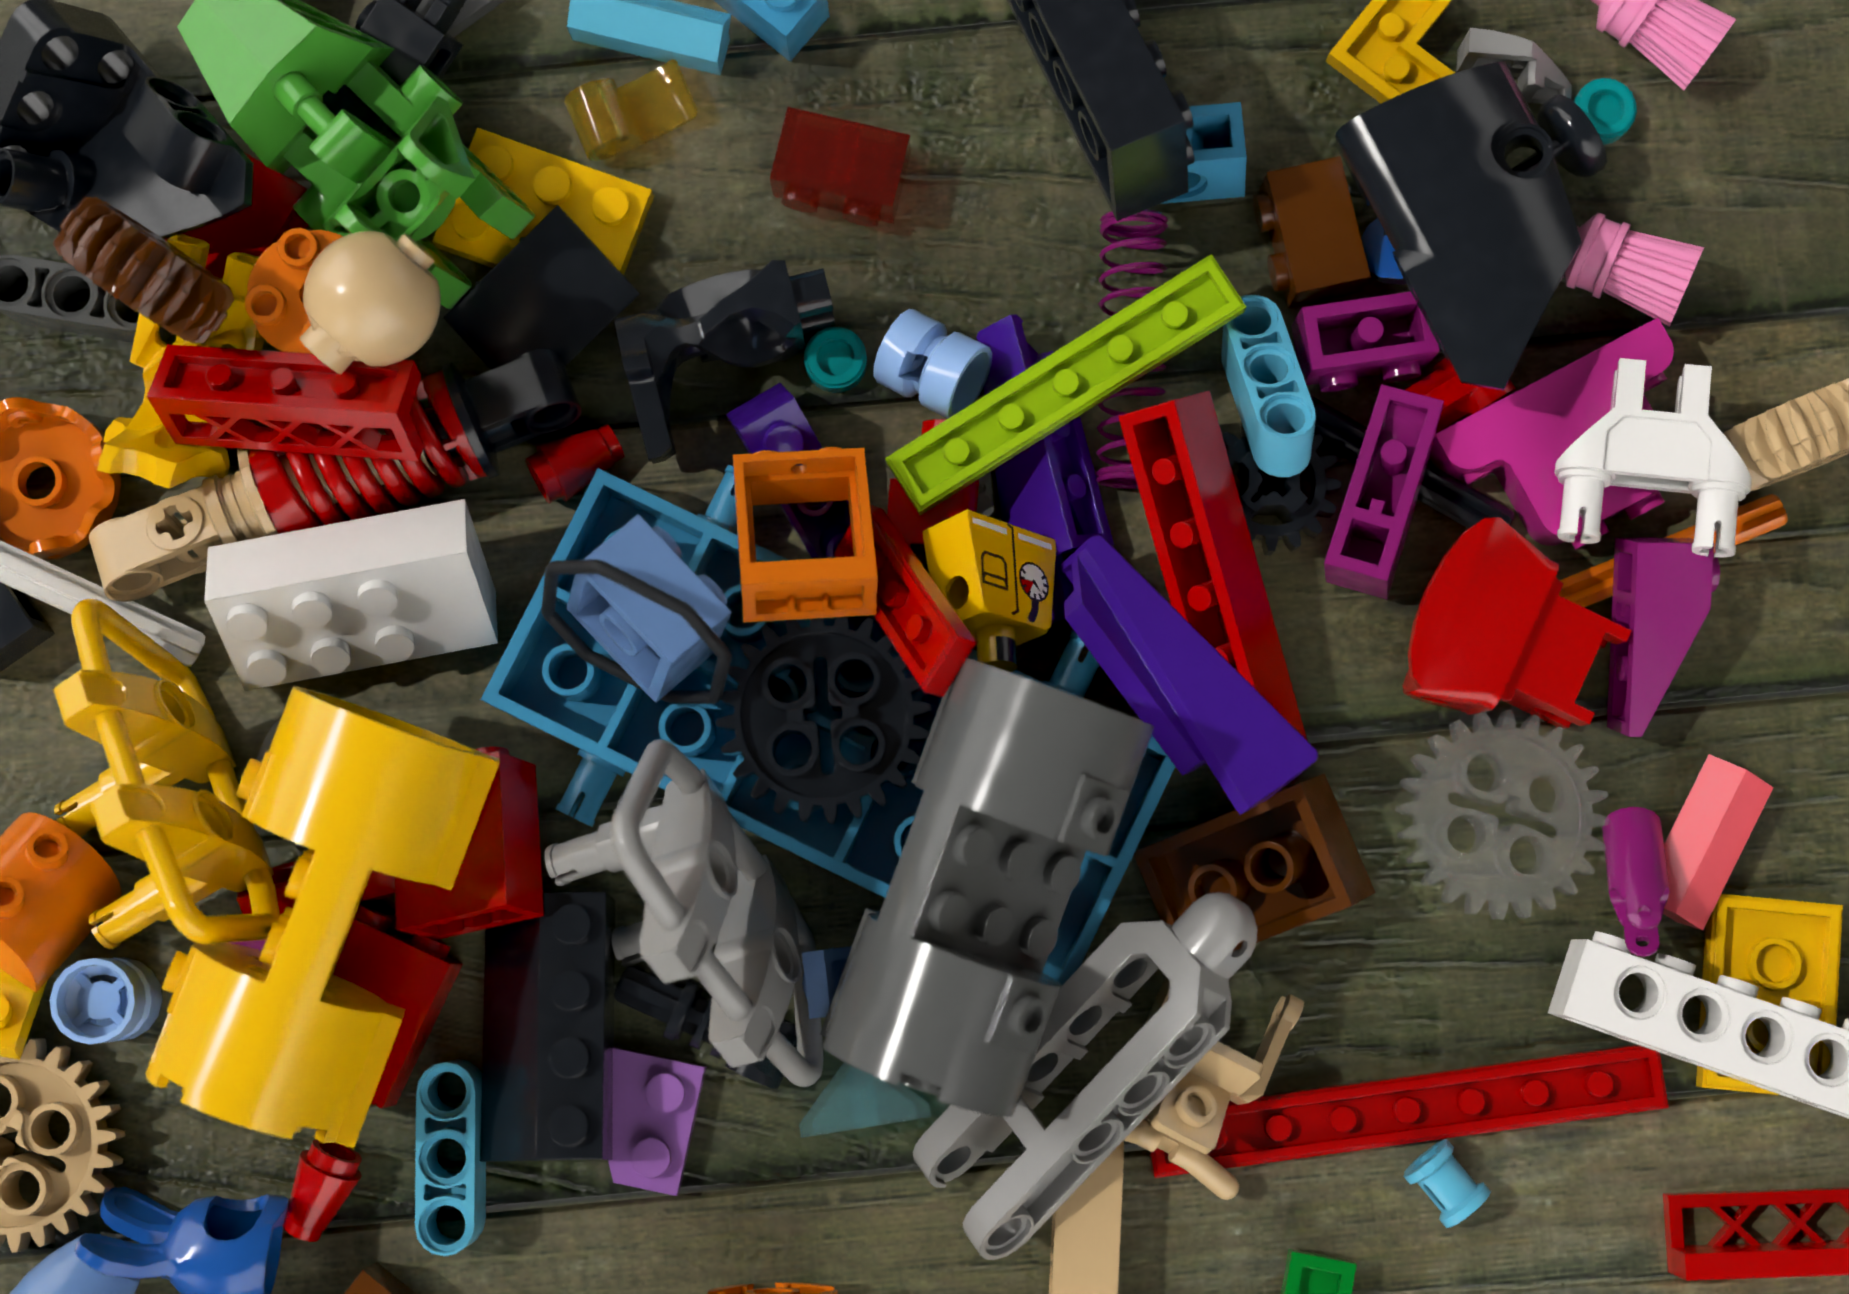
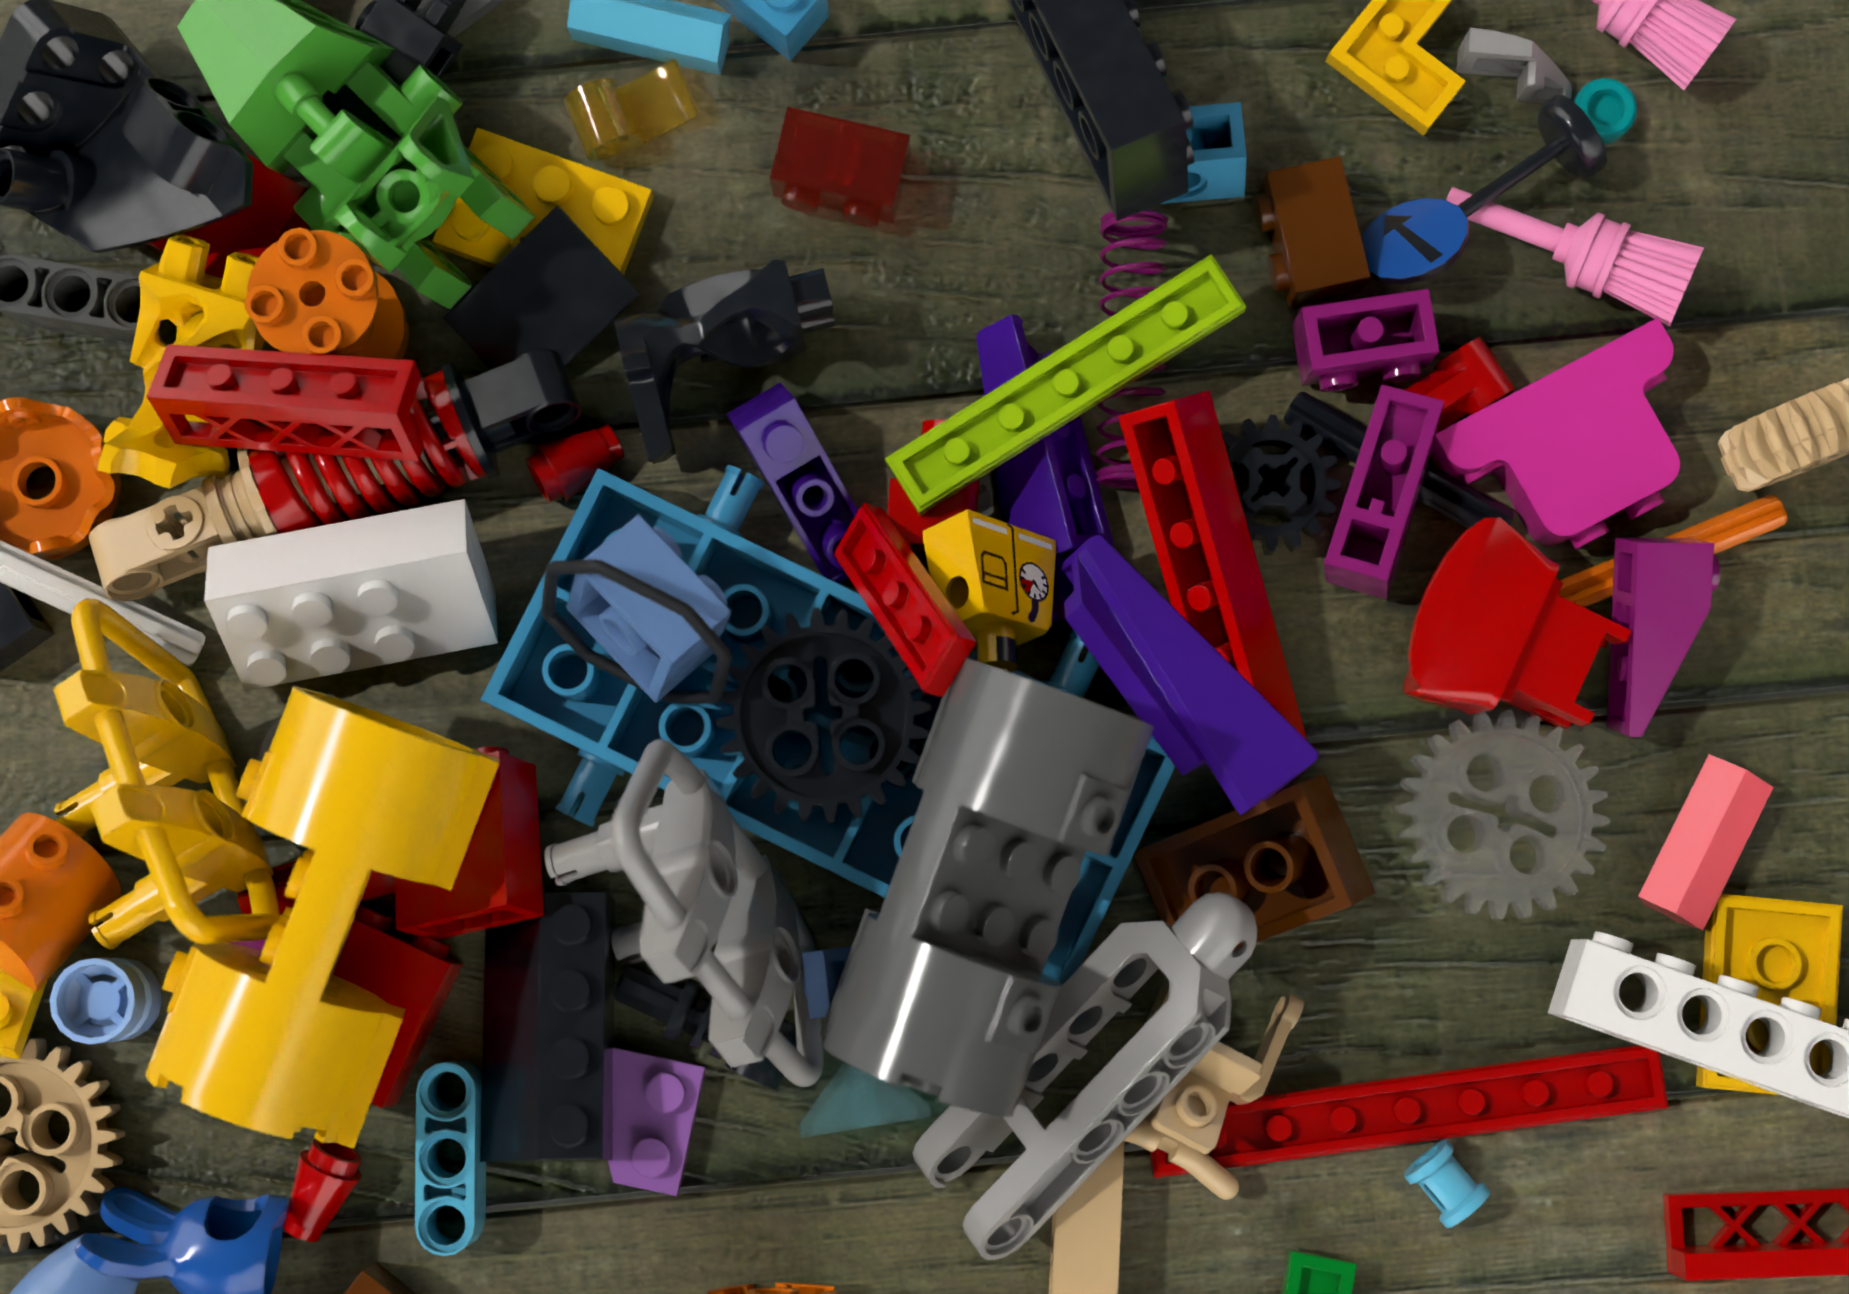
reddish brown gear [53,197,234,343] -> none
tan brick [300,231,441,375] -> none
orange window [733,447,877,623] -> none
teal tile [804,327,867,393] -> none
light blue wheel [873,309,992,419] -> none
medium azure beam [1221,295,1316,477] -> none
black panel [1335,61,1582,391] -> none
white connector [1554,358,1751,558] -> none
magenta piece [1602,807,1670,957] -> none

